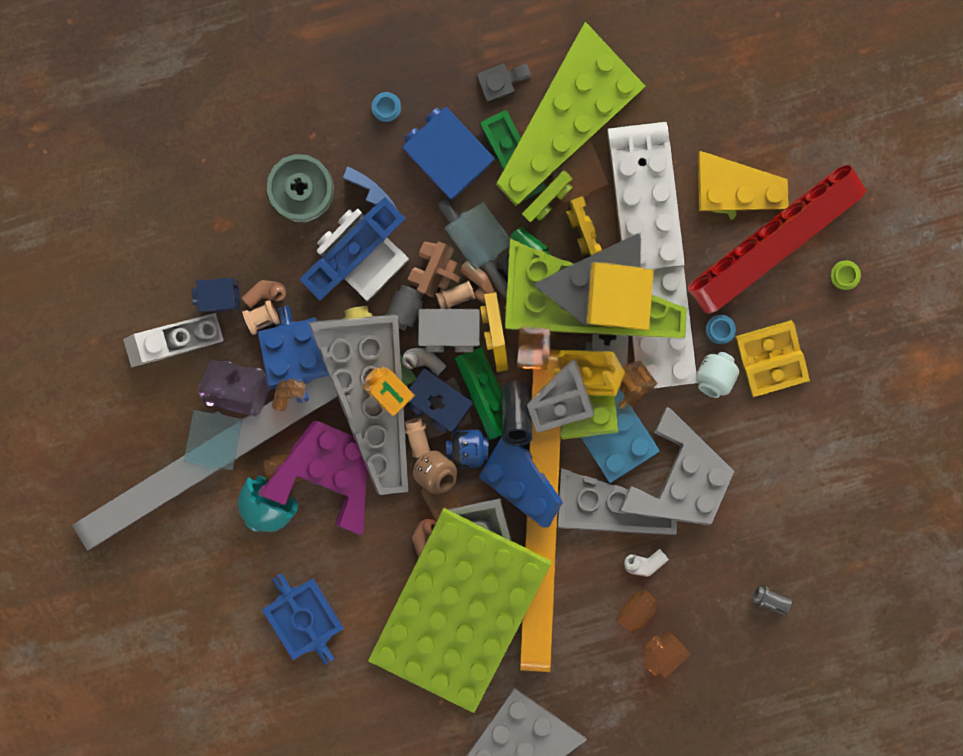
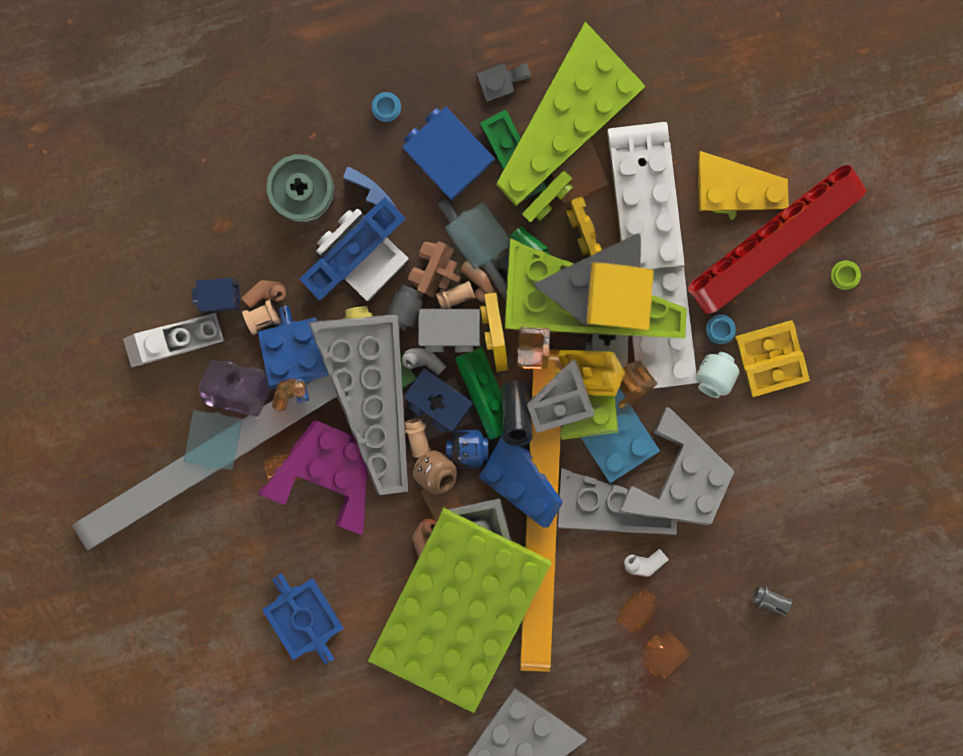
teal cylinder [237,475,299,532] -> none
light orange brick [362,366,415,417] -> none

